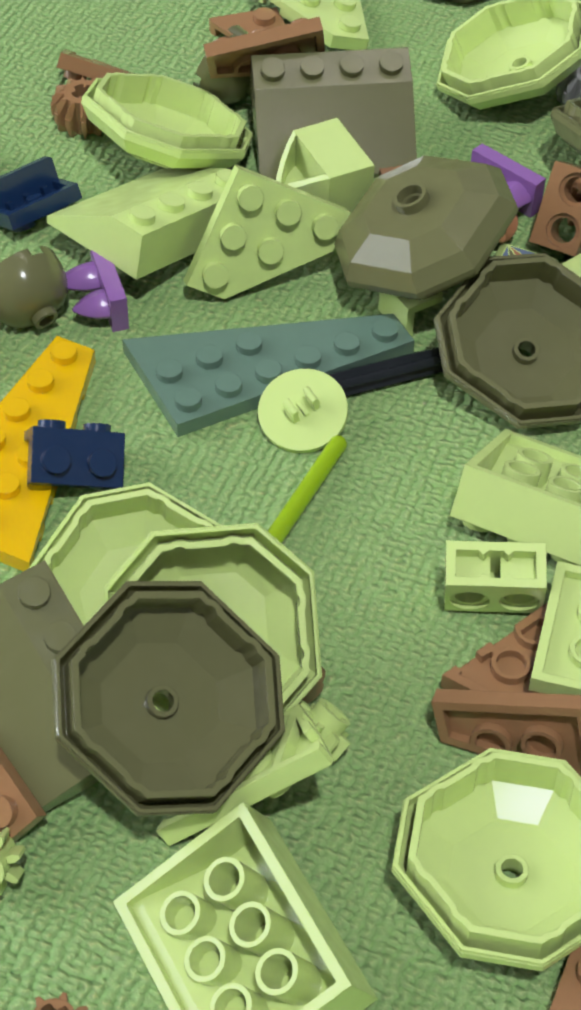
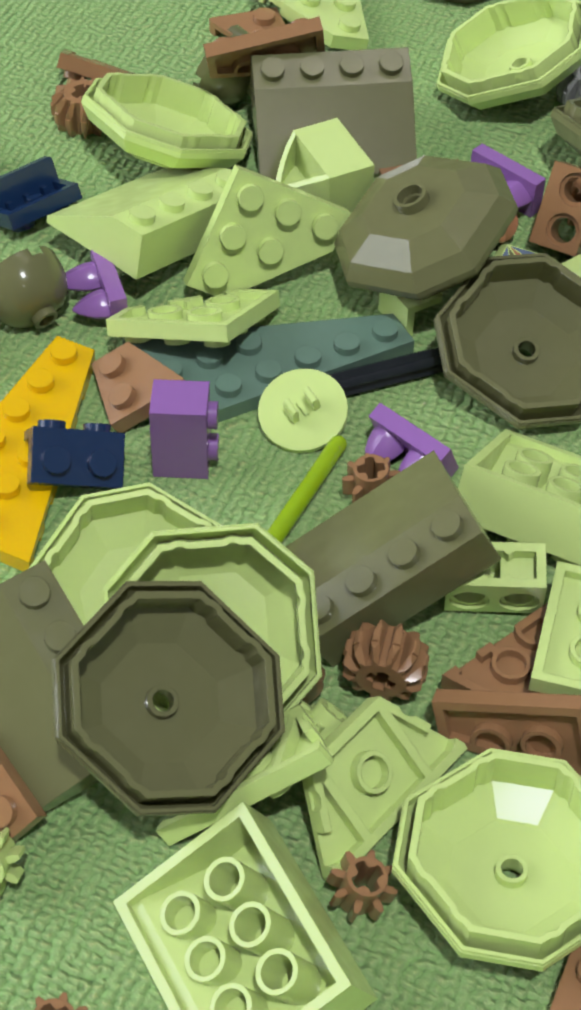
none -> medium nougat wing [91,342,186,433]
none -> yellowish green plate [106,289,280,348]
none -> medium lavender brick [149,379,219,479]
none -> olive slope [286,450,502,667]
none -> yellowish green wing [302,696,468,883]
none -> medium nougat gear [326,850,398,923]
none -> medium nougat gear [342,453,400,503]
none -> medium nougat gear [342,619,430,702]
none -> medium lavender tile [365,403,459,477]

